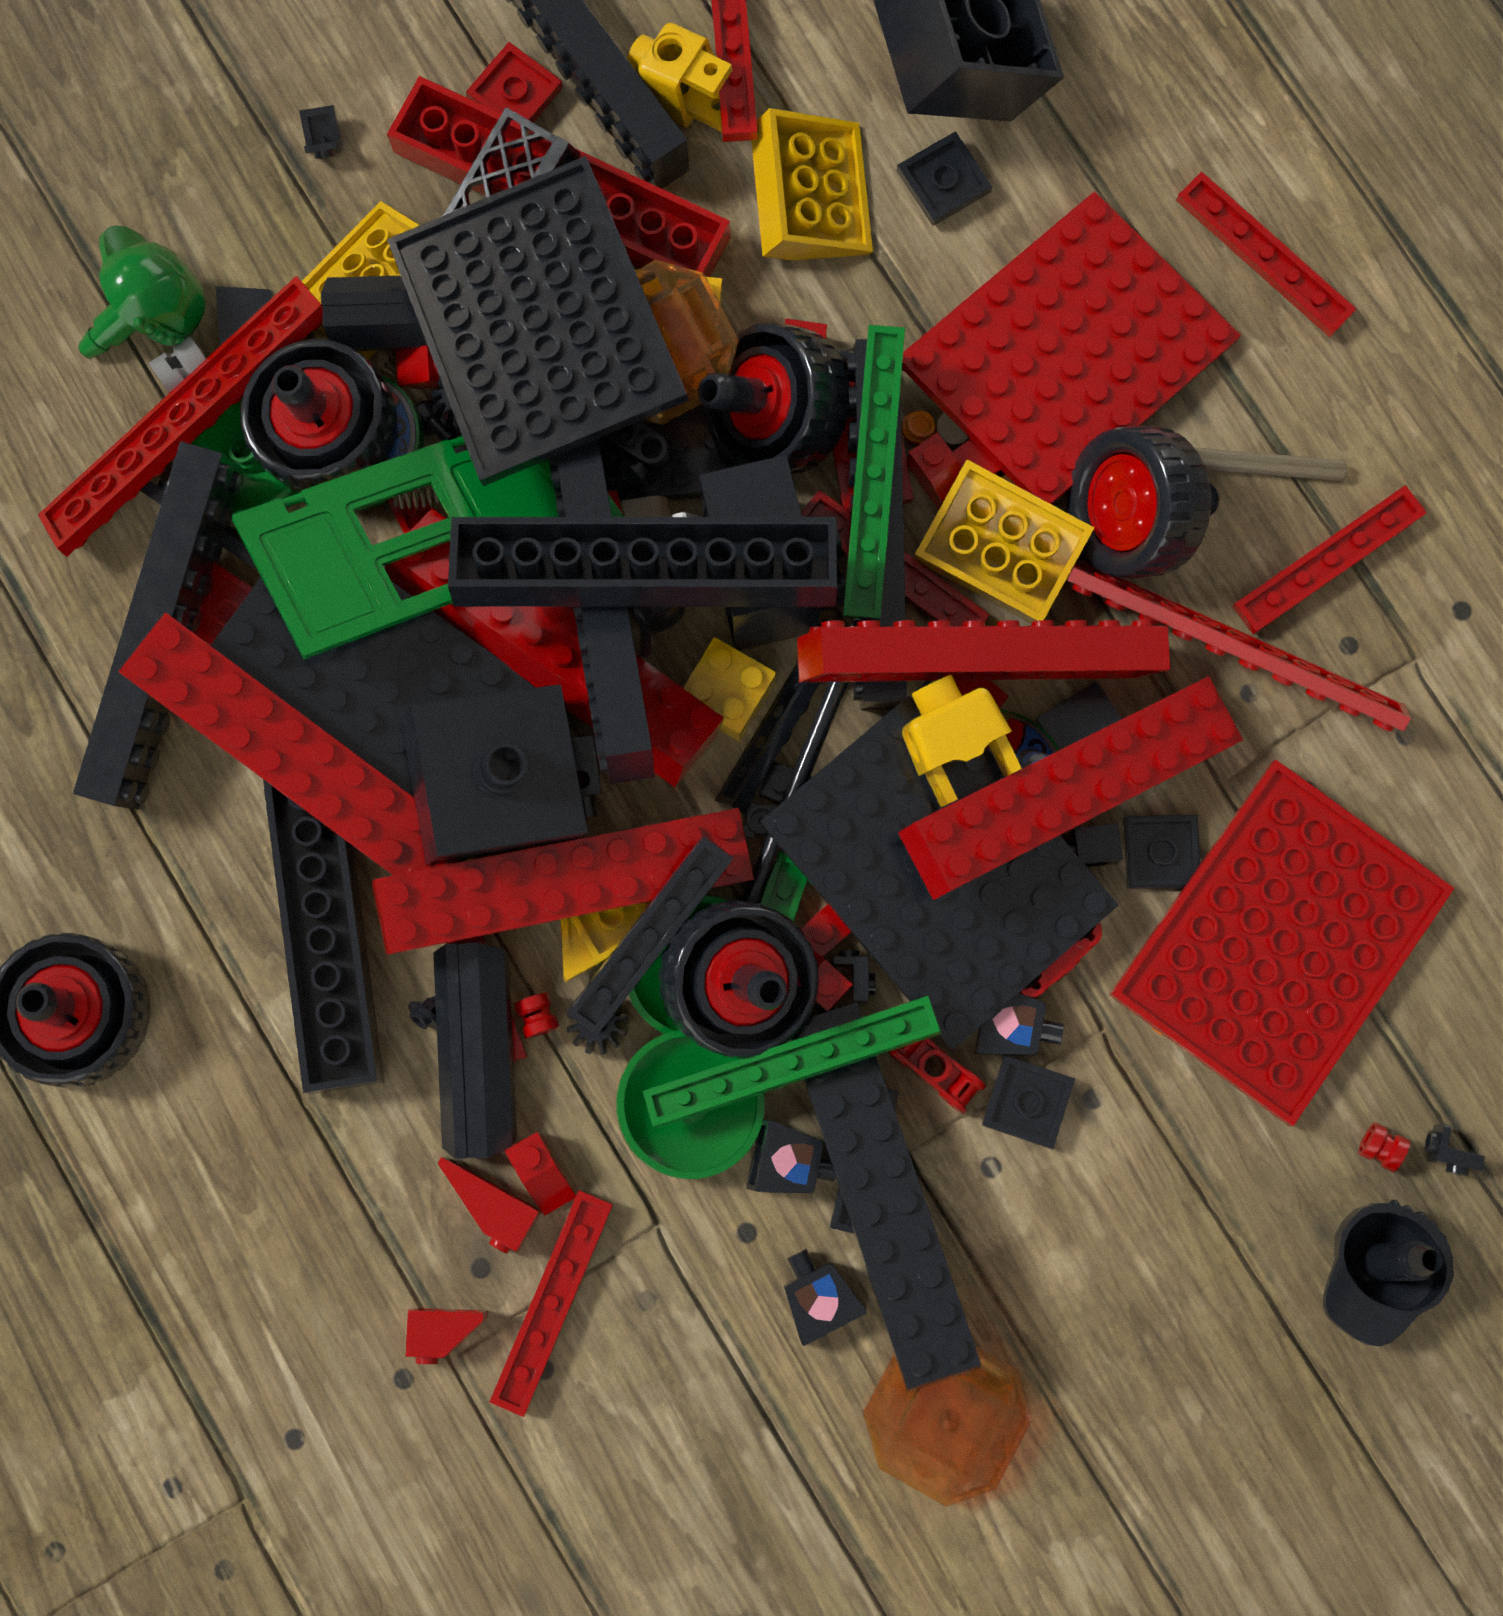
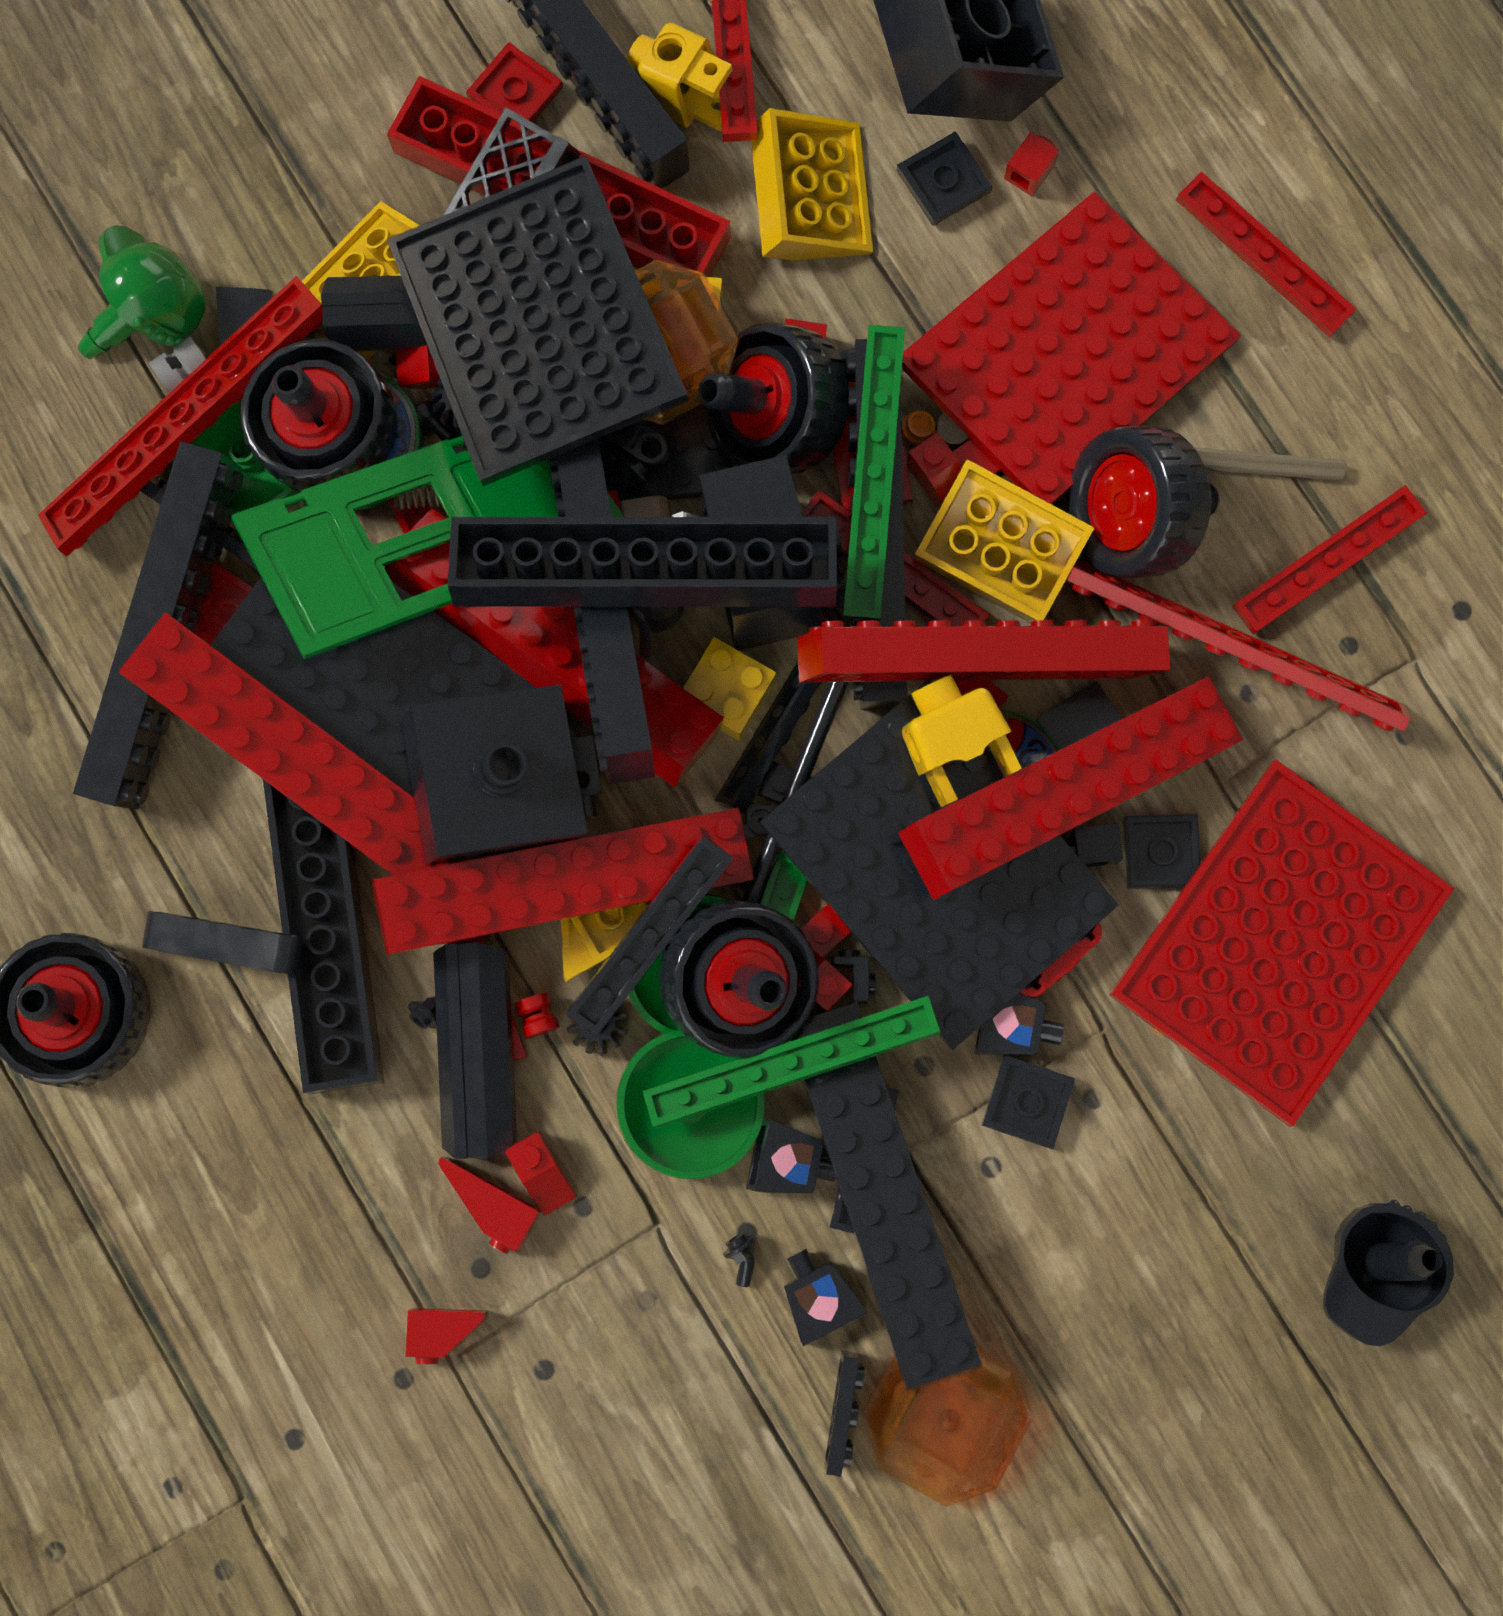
black bracket [299,105,343,159] -> none
red plate [489,1190,614,1417] -> none
red piece [887,1038,987,1115] -> none
red wheel [1358,1122,1410,1173] -> none
black bracket [1425,1124,1485,1177] -> none
none -> black beam [142,911,303,974]
none -> black plate [723,1232,757,1287]
none -> black plate [824,1350,865,1477]
none -> red brick [1004,131,1059,197]

